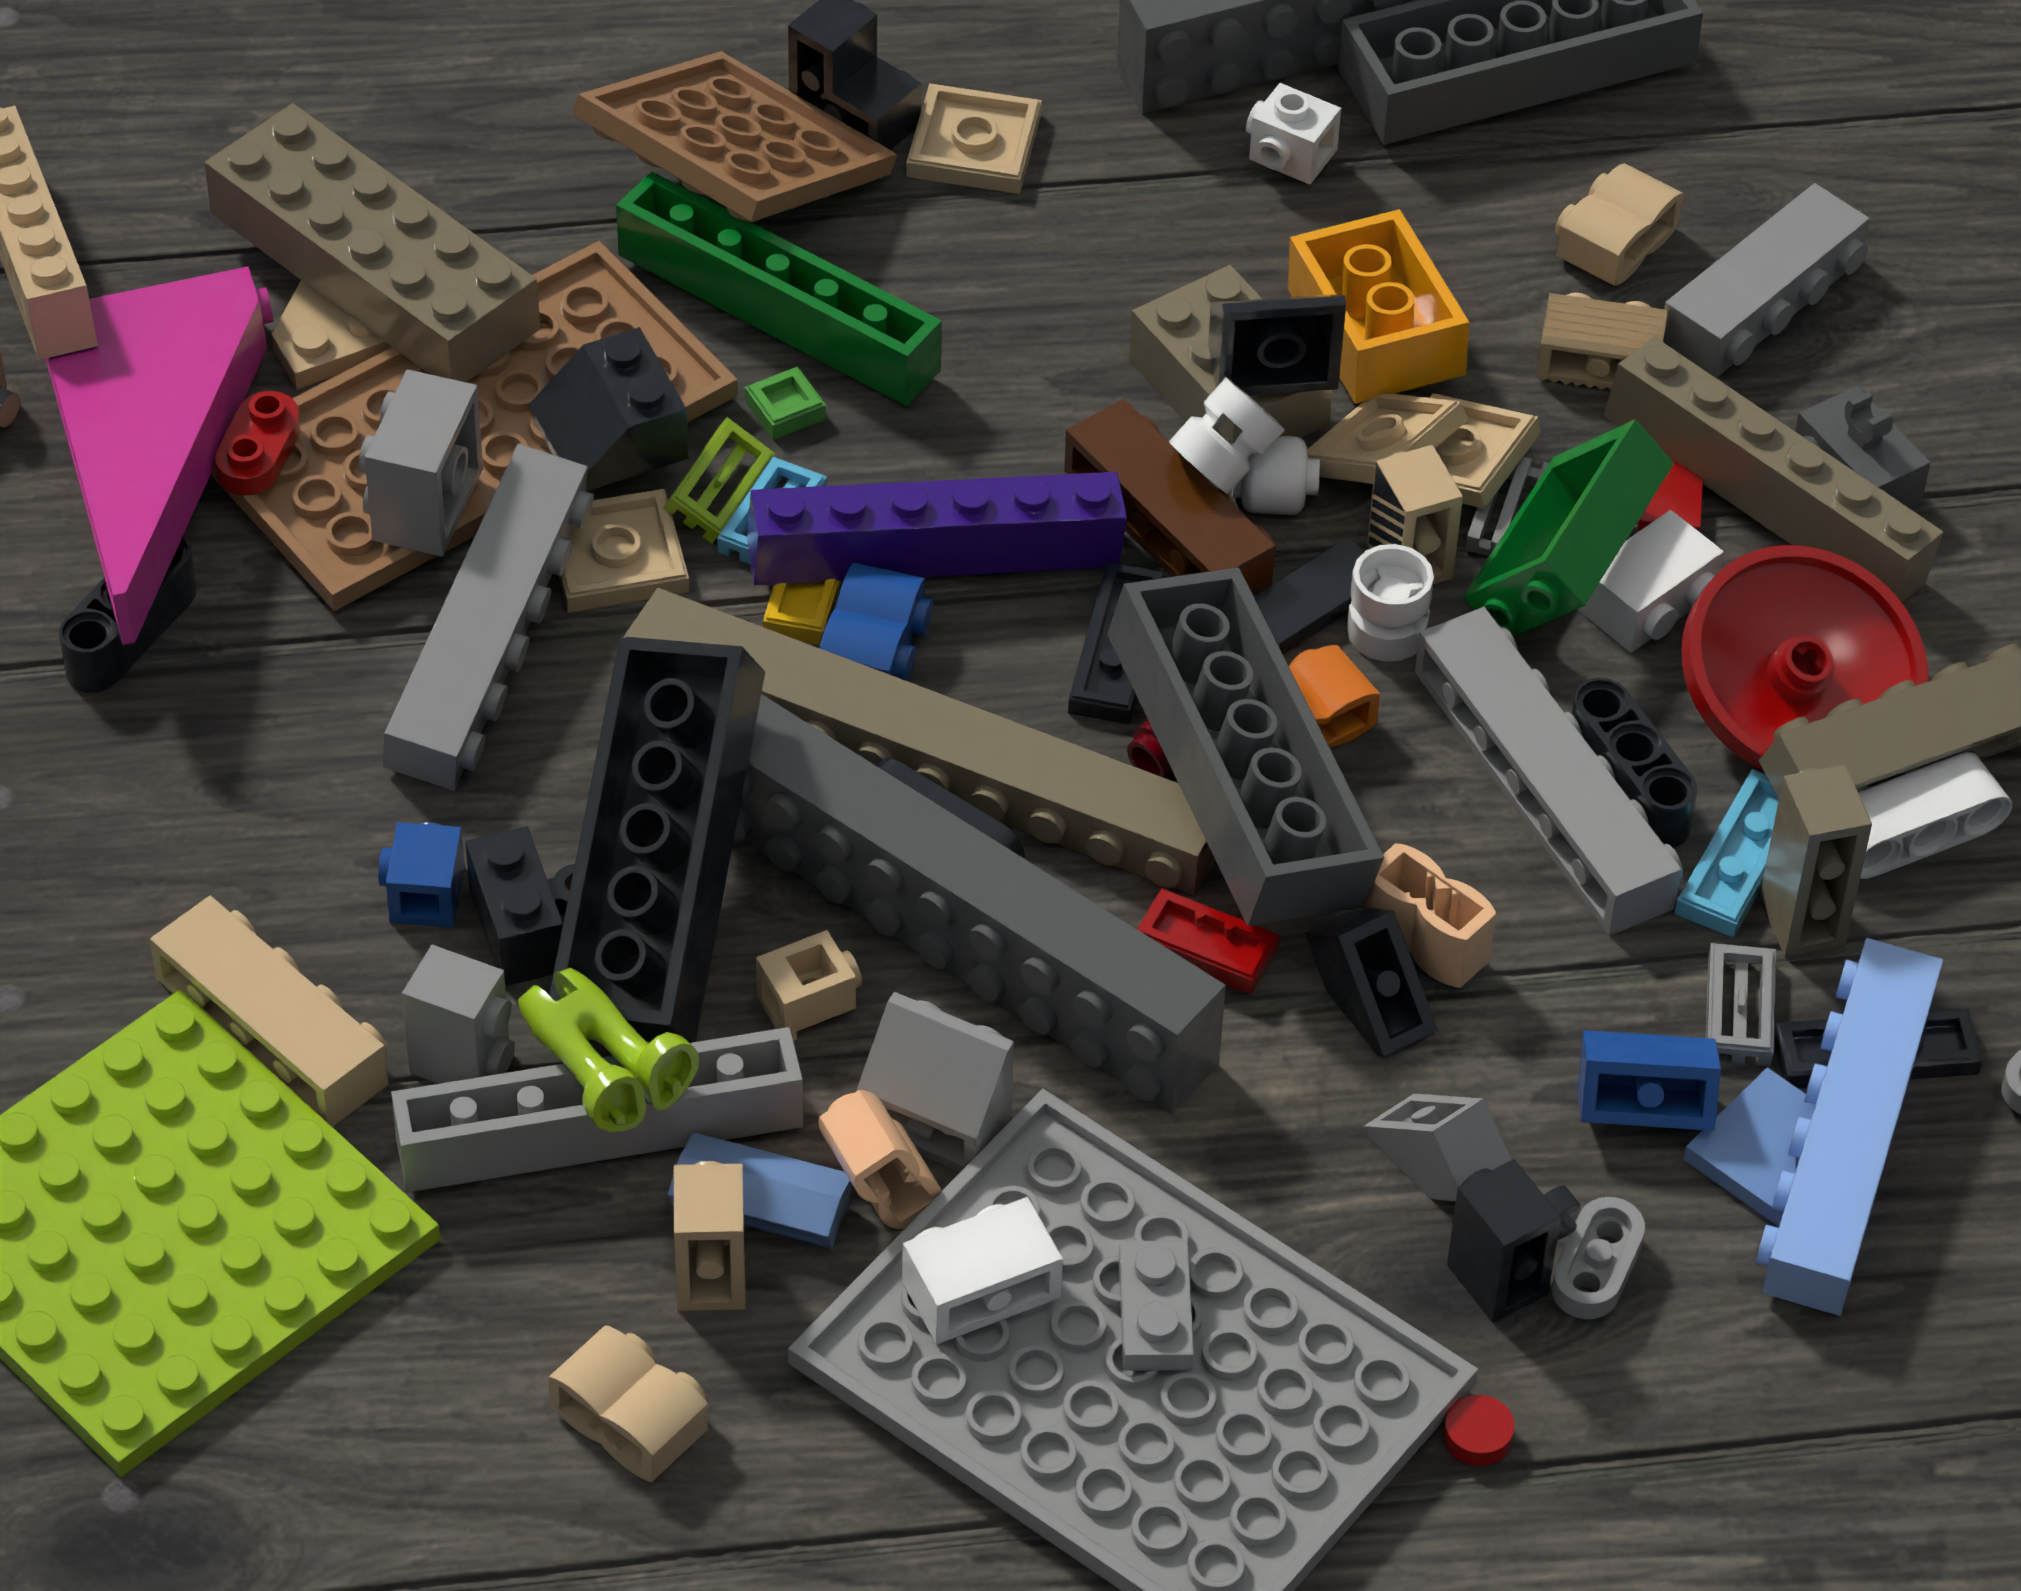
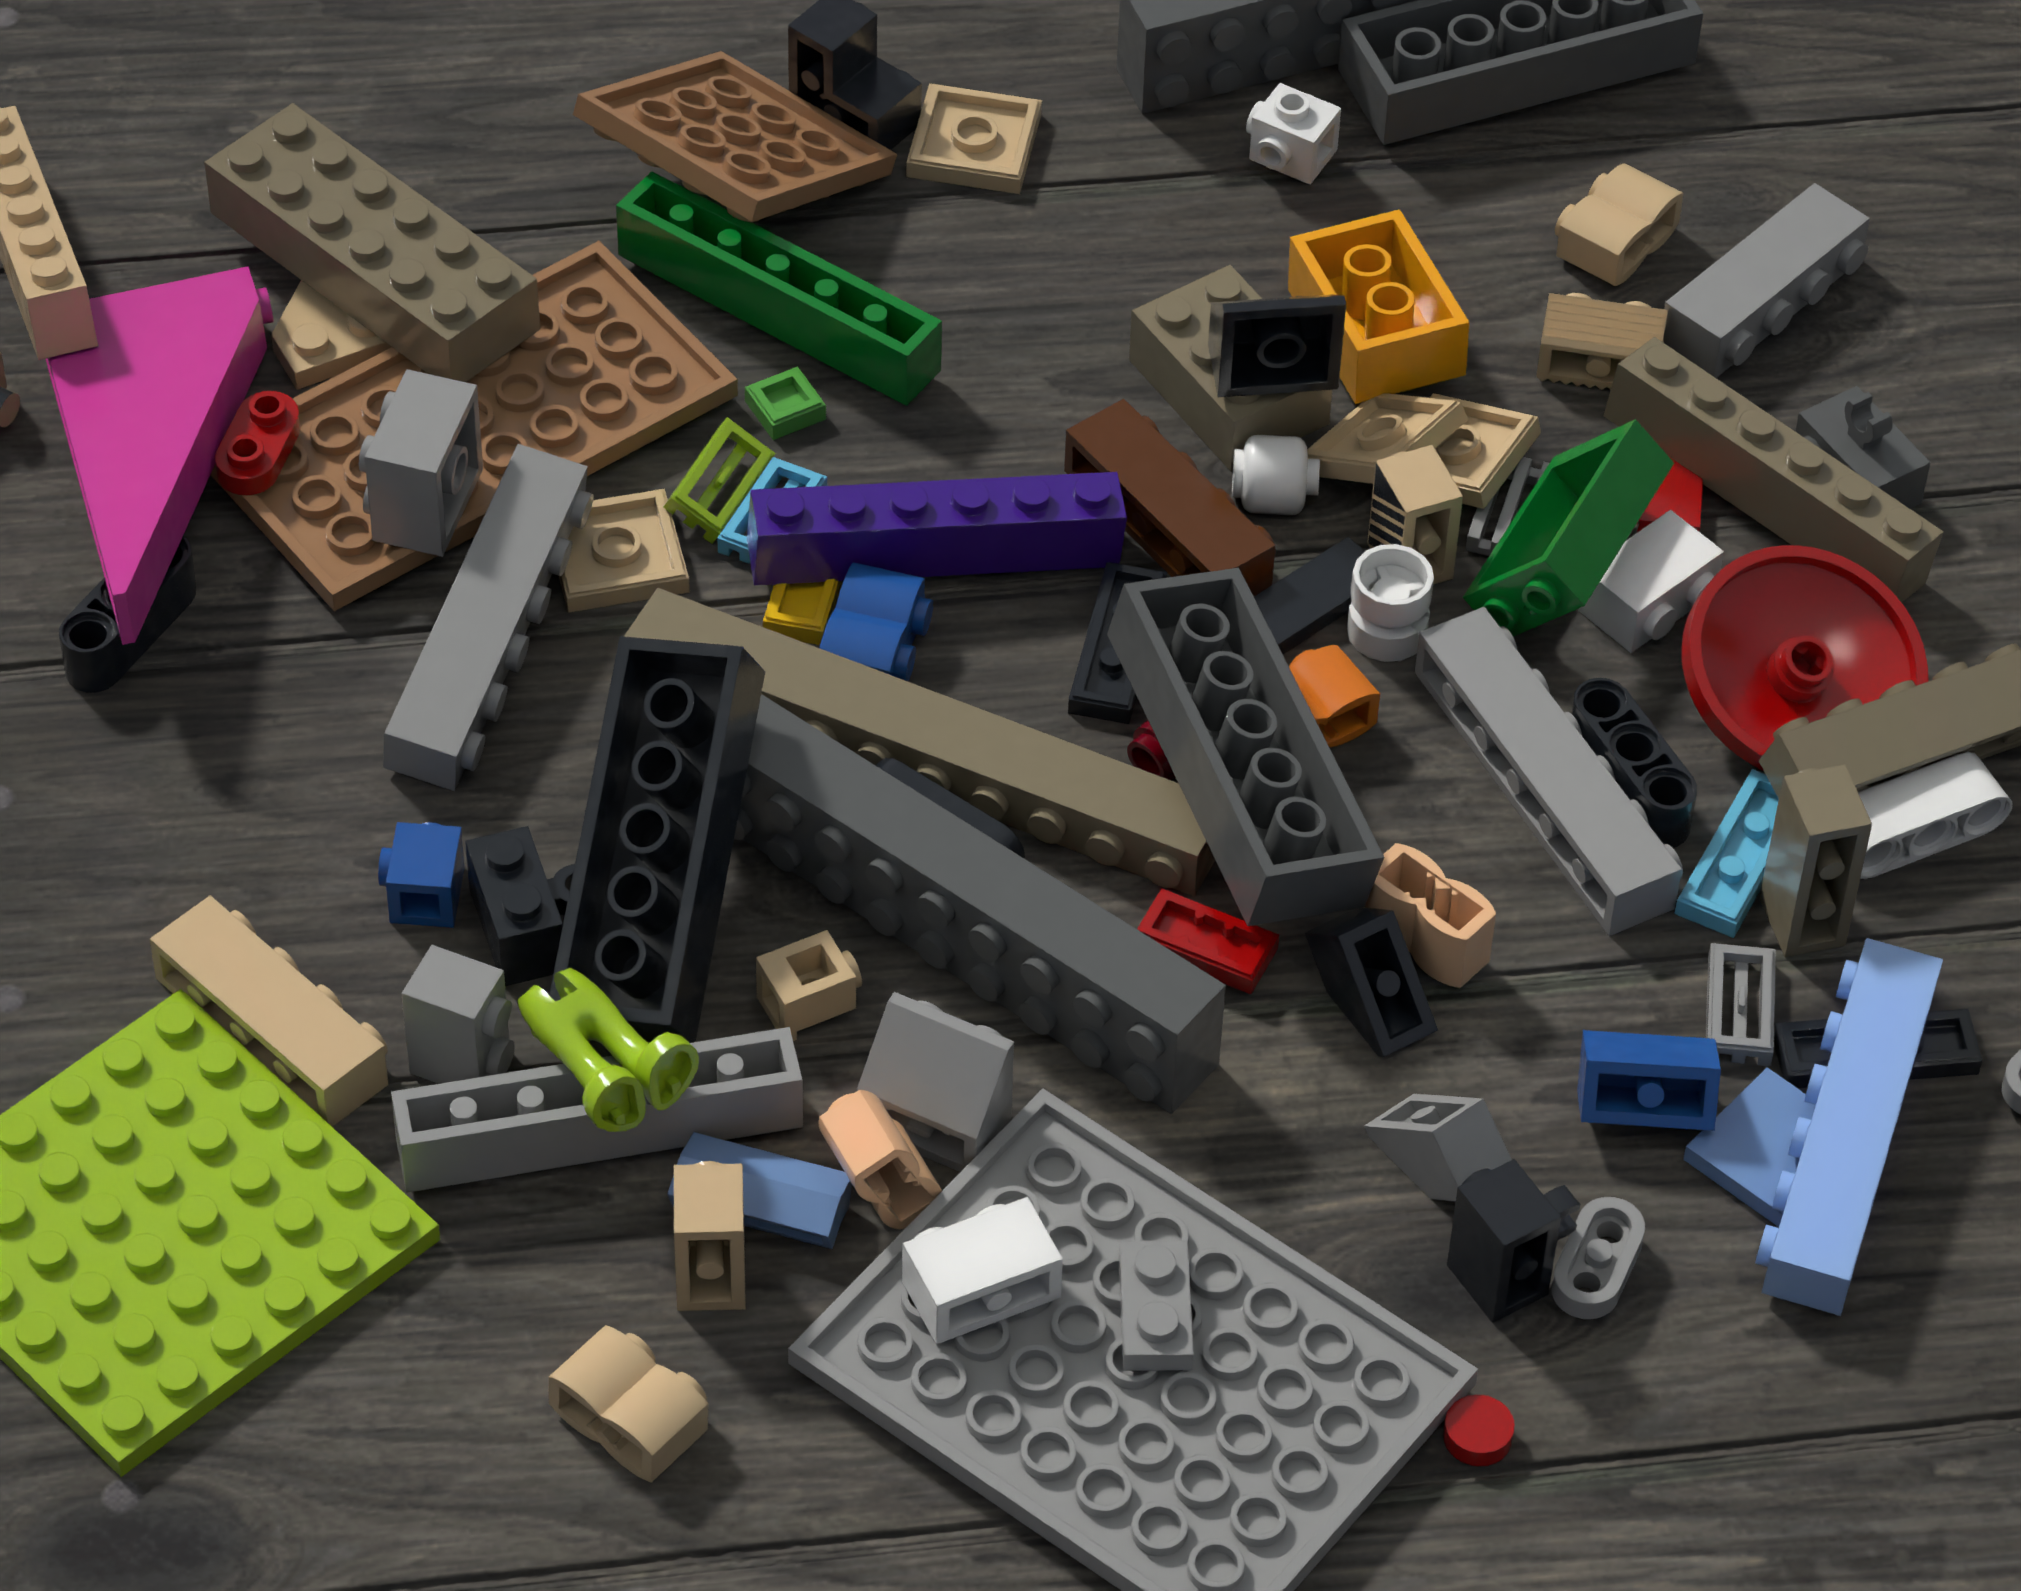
black slope [529,327,688,491] -> none
white wheel [1169,377,1285,494] -> none

